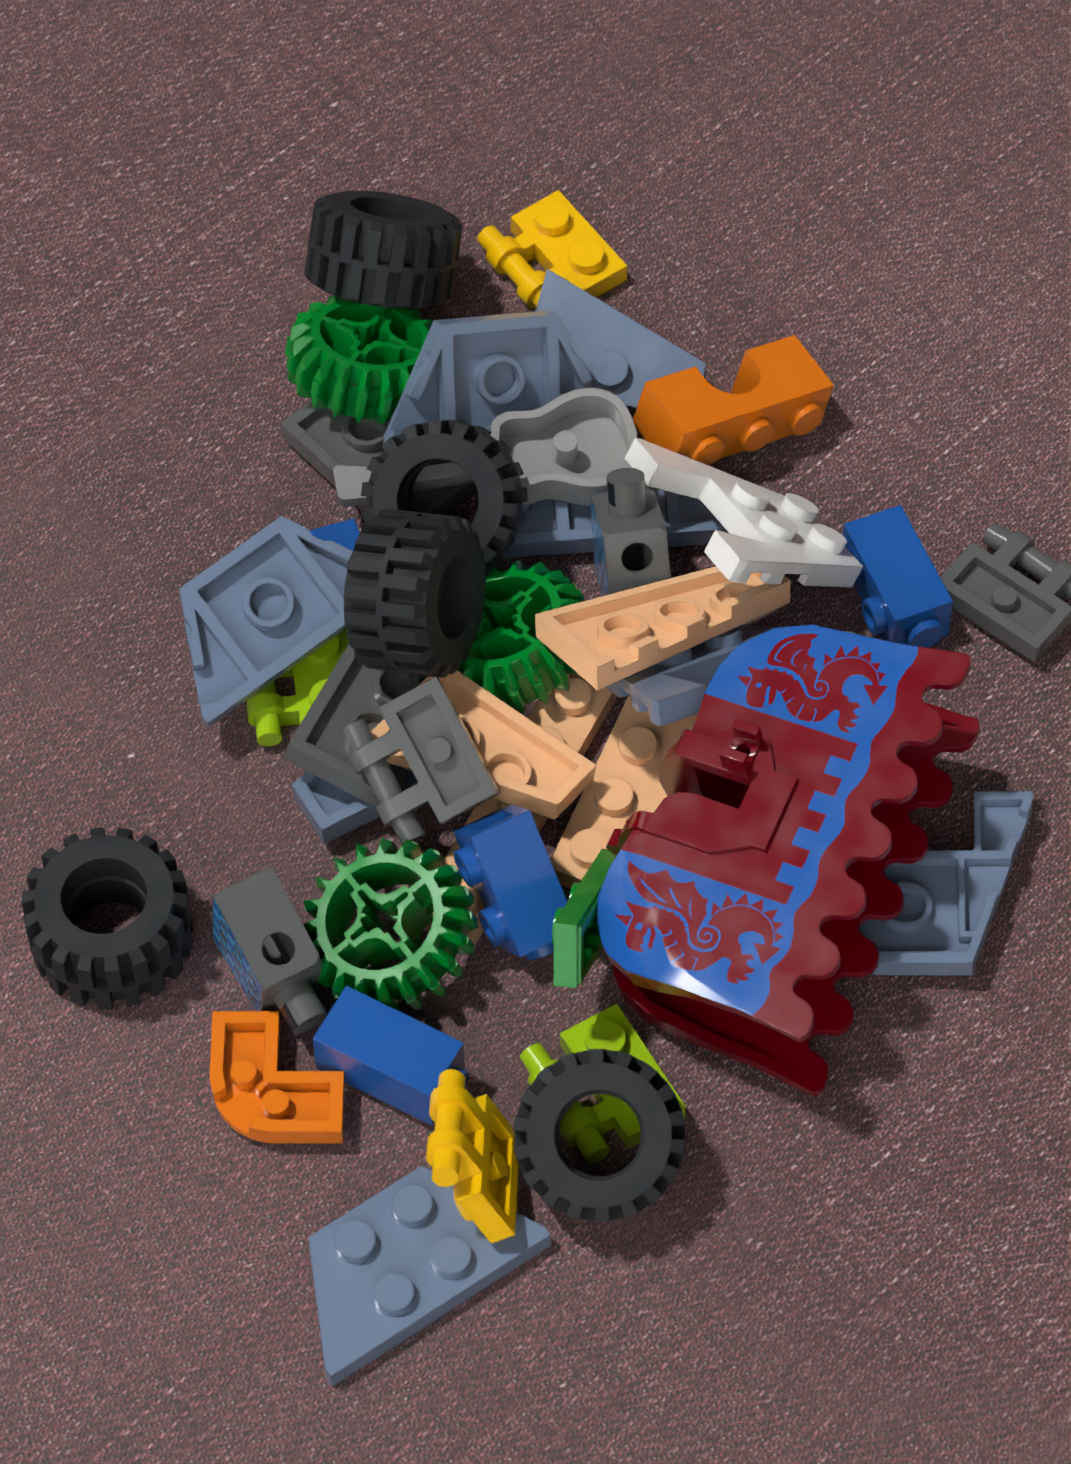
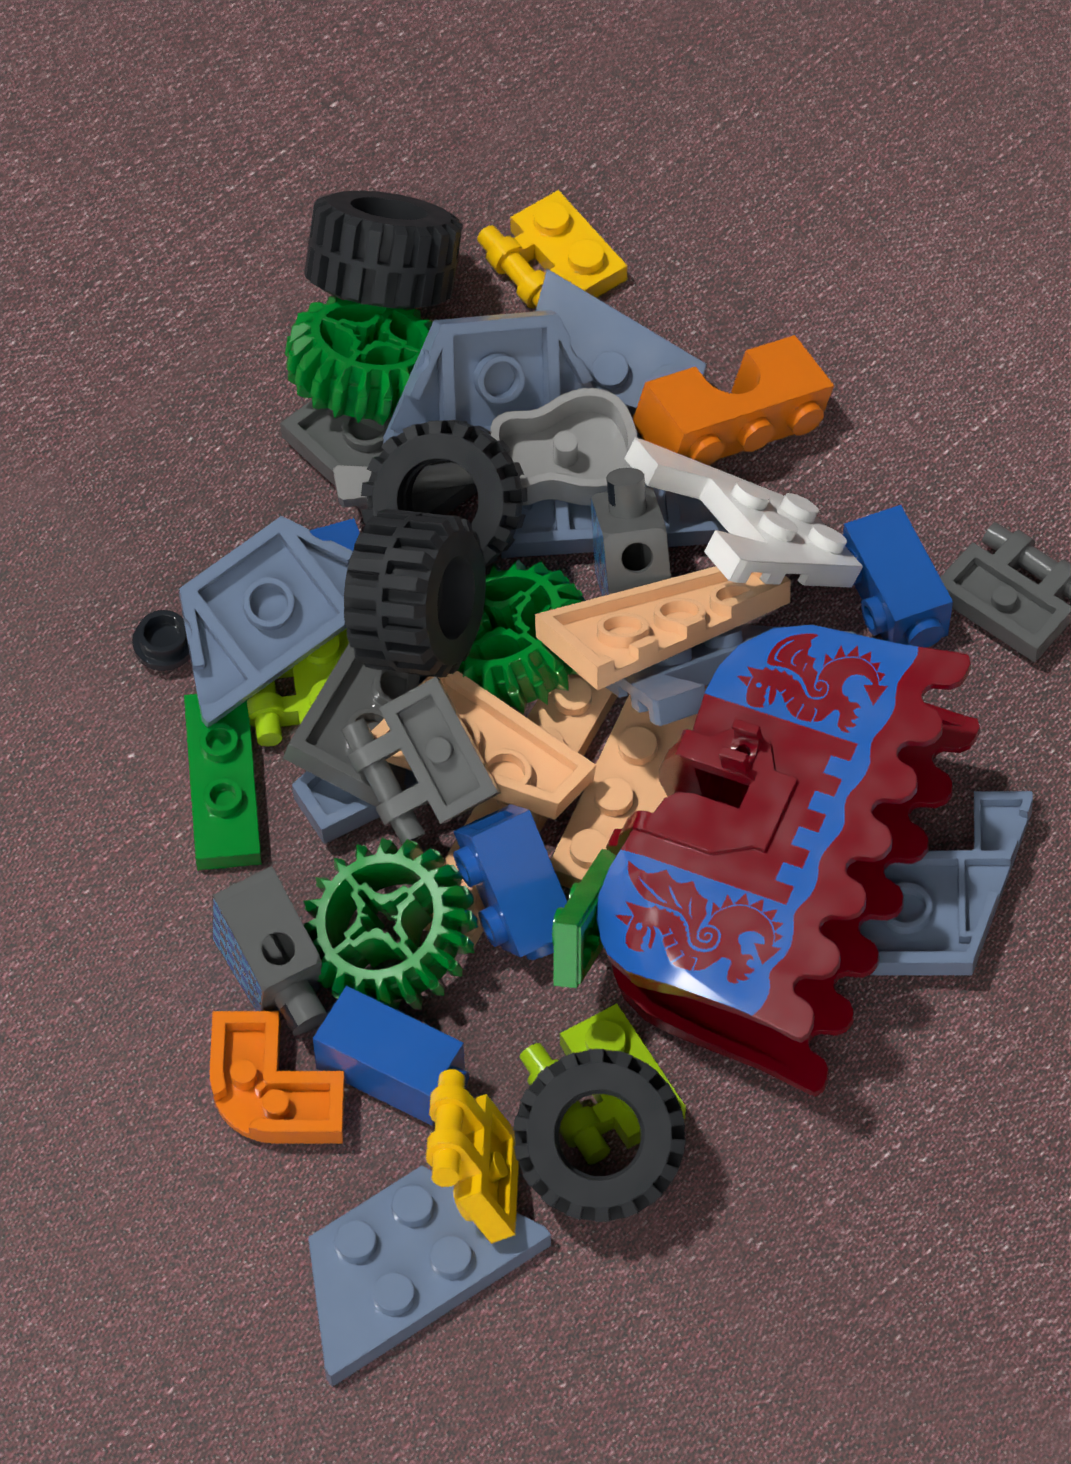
black tyre [21,827,194,1009] -> none
none -> black plate [132,610,190,671]
none -> green plate [184,694,262,871]

